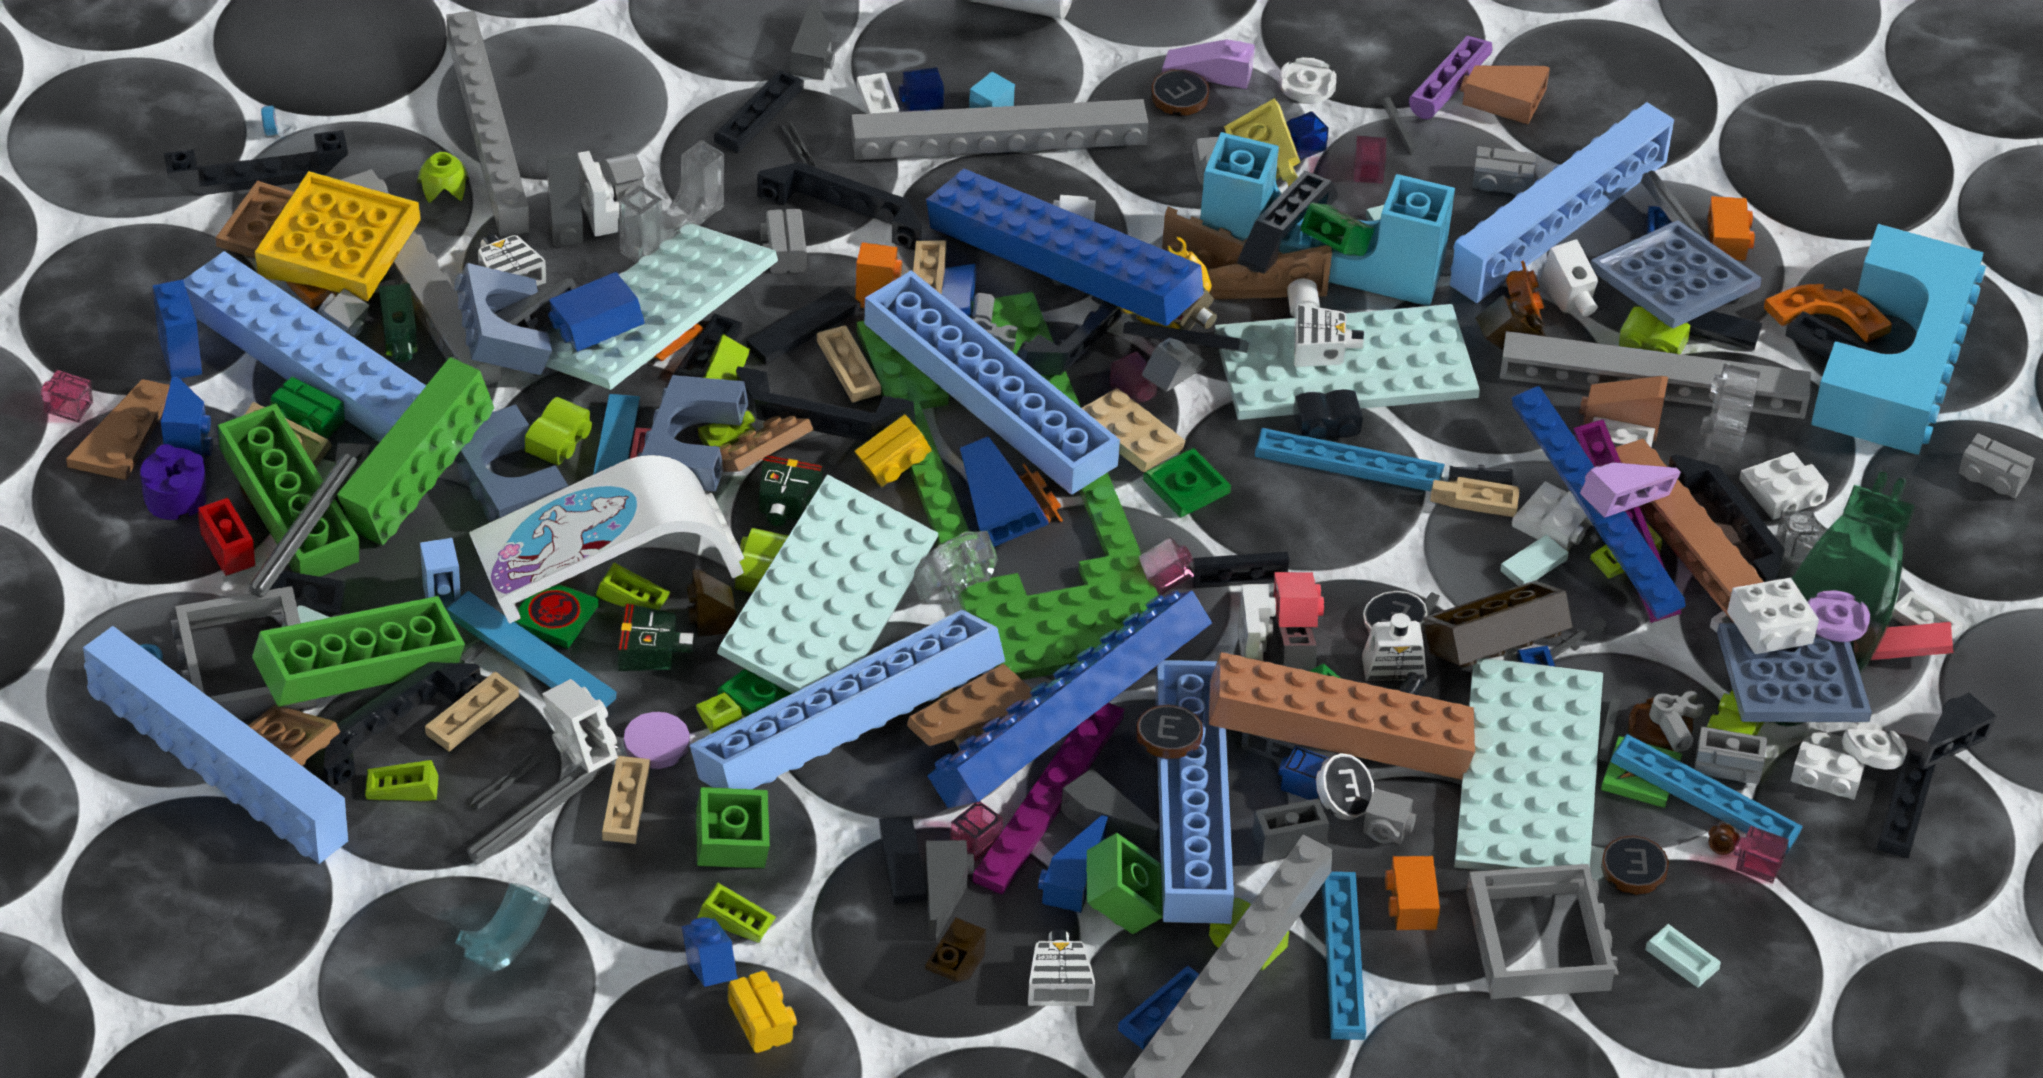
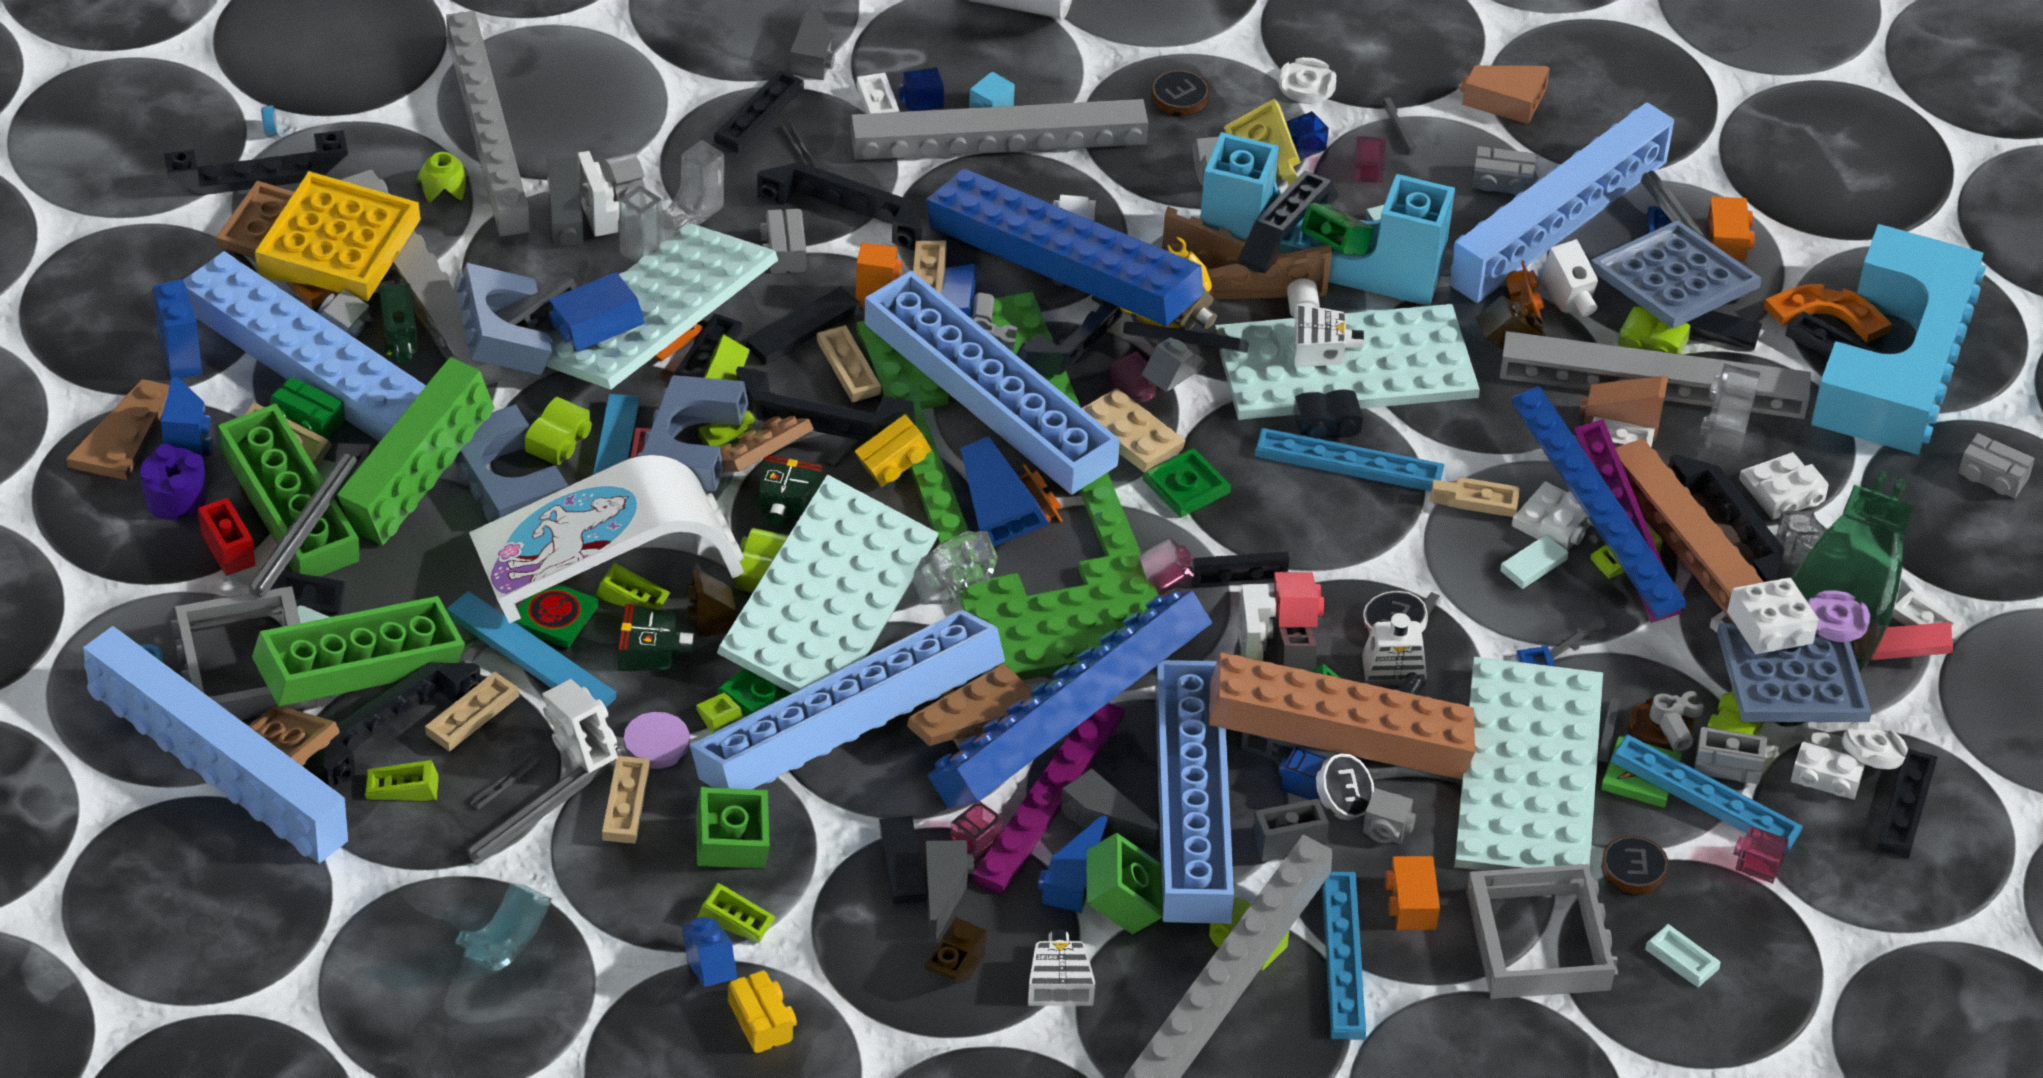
clear pink brick [41,370,93,423] -> none
light blue brick [420,538,461,609] -> none
white torso [478,234,546,286] -> none
blue tile [1118,966,1199,1049] -> none
tile [1136,705,1203,759] -> none
lavender slope [1162,39,1255,89] -> none
medium lavender brick [1409,36,1493,120] -> none
brick [1423,581,1573,667] -> none
black pin [1448,465,1513,485] -> none
lavender slope [1580,463,1681,517] -> none
reddish brown plate [1708,823,1741,855] -> none
black slope [1918,692,1997,770] -> none

